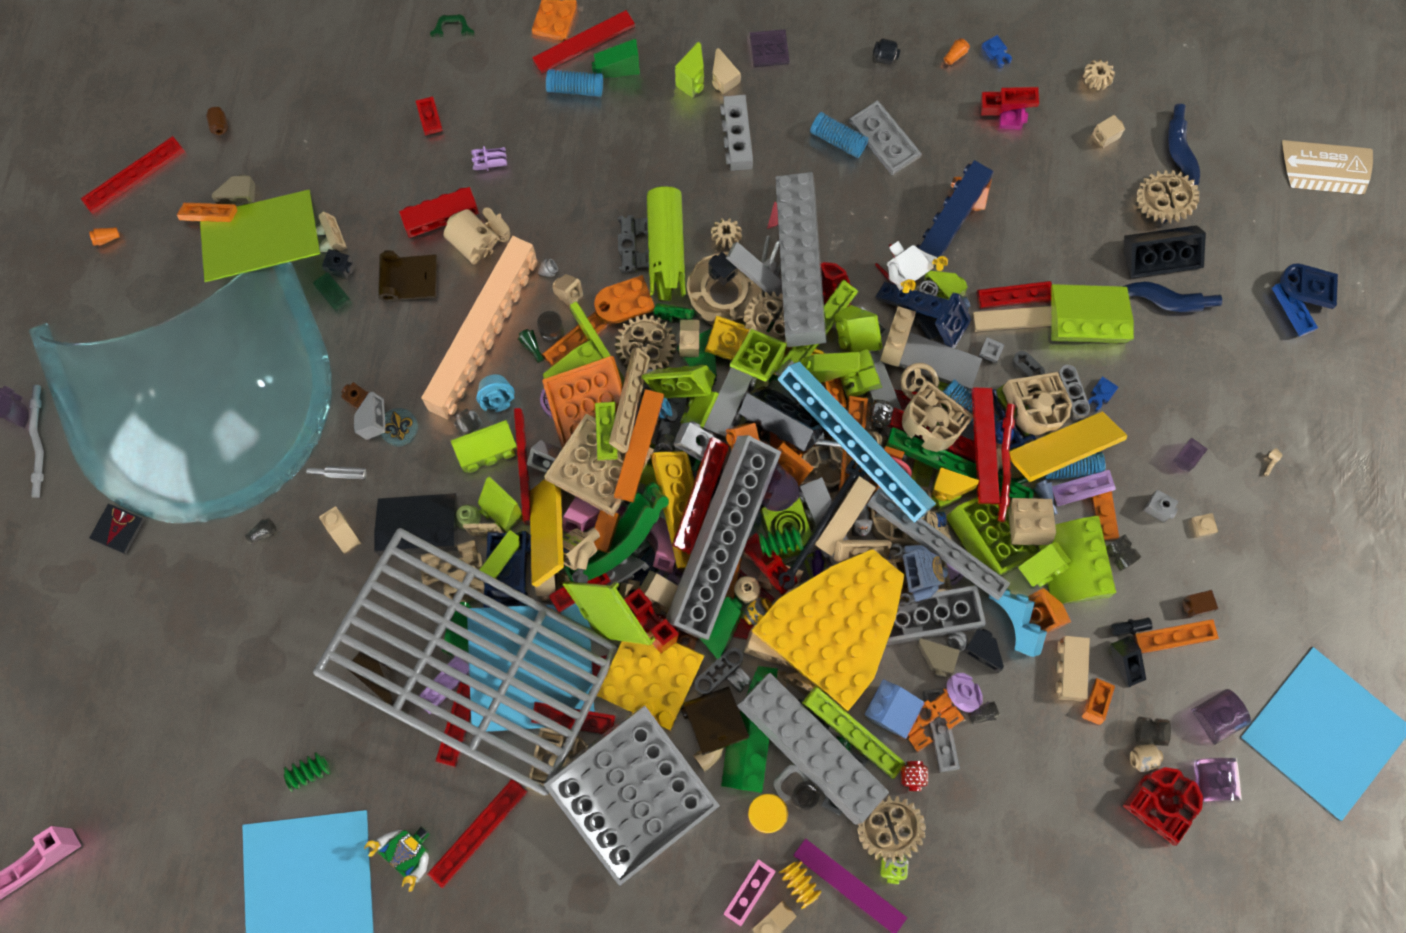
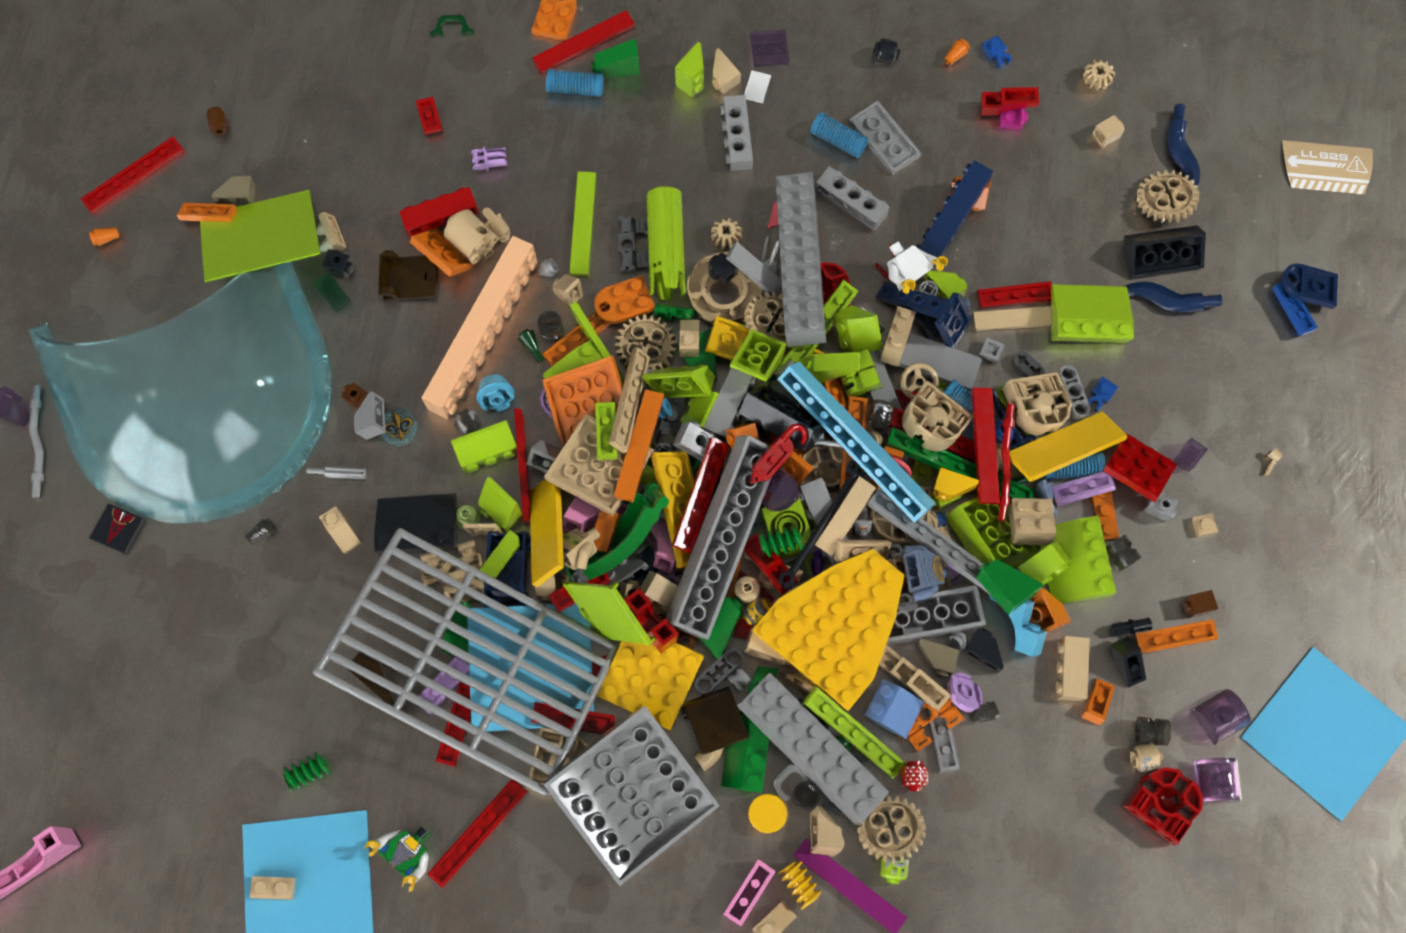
none -> tan plate [250,876,296,900]
none -> orange plate [410,228,475,277]
none -> lime tile [570,172,596,277]
none -> white sticker [744,70,771,103]
none -> red plate [750,424,807,483]
none -> tan slope [810,806,844,856]
none -> light grey brick [815,166,890,231]
none -> tan slope [879,646,951,711]
none -> green slope [976,559,1043,615]
none -> red plate [1103,433,1177,503]

